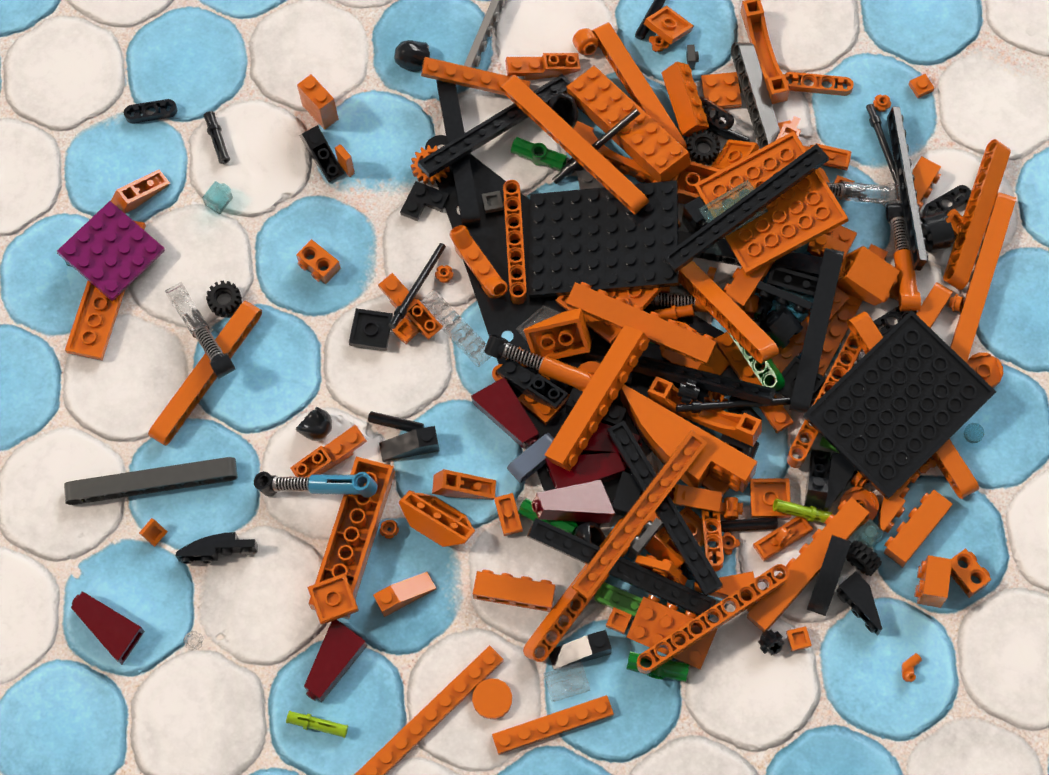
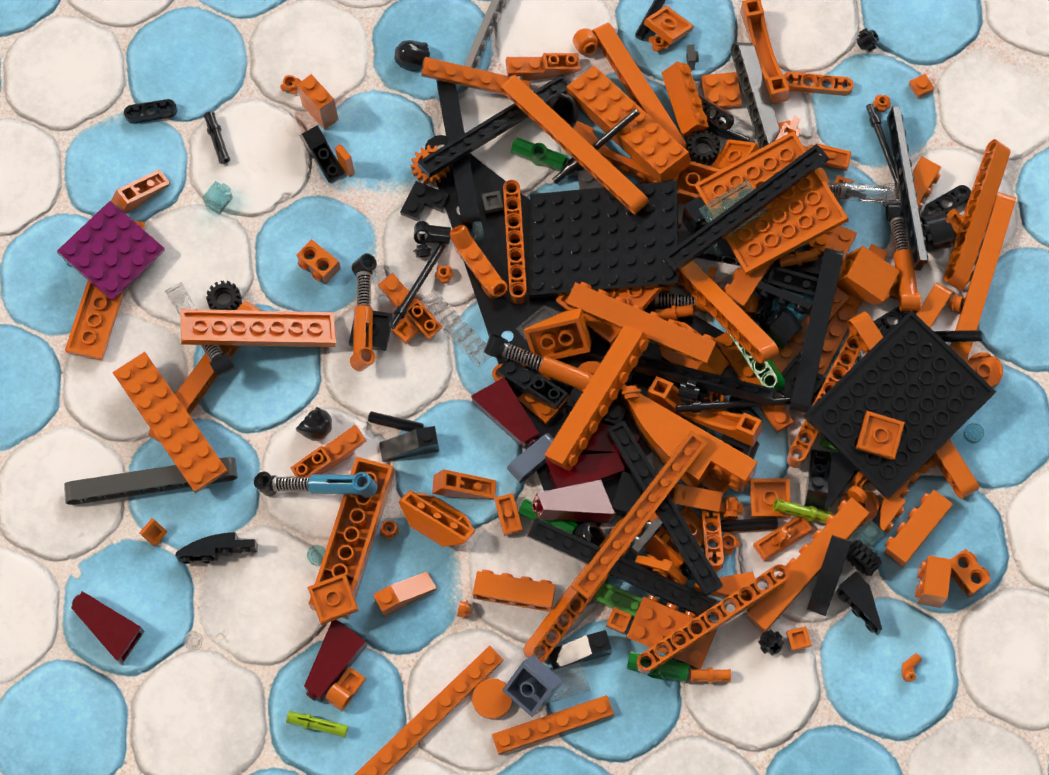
none -> orange plate [112,352,228,494]
none -> orange plate [180,309,336,347]
none -> orange plate [280,75,301,94]
none -> clear light blue tile [307,545,326,566]
none -> orange plate [325,666,366,712]
none -> piece [350,253,377,372]
none -> black plate [413,244,432,258]
none -> black piece [414,221,451,245]
none -> orange plate [457,600,471,619]
none -> clear light blue tile [472,221,484,240]
none -> sand blue brick [502,655,563,717]
none -> orange plate [622,385,641,400]
none -> orange pin [689,667,731,684]
none -> orange pin [778,249,818,268]
none -> orange tile [847,486,867,505]
none -> orange plate [856,411,905,461]
none -> black gear [857,28,879,52]
none -> black axle [934,330,983,342]

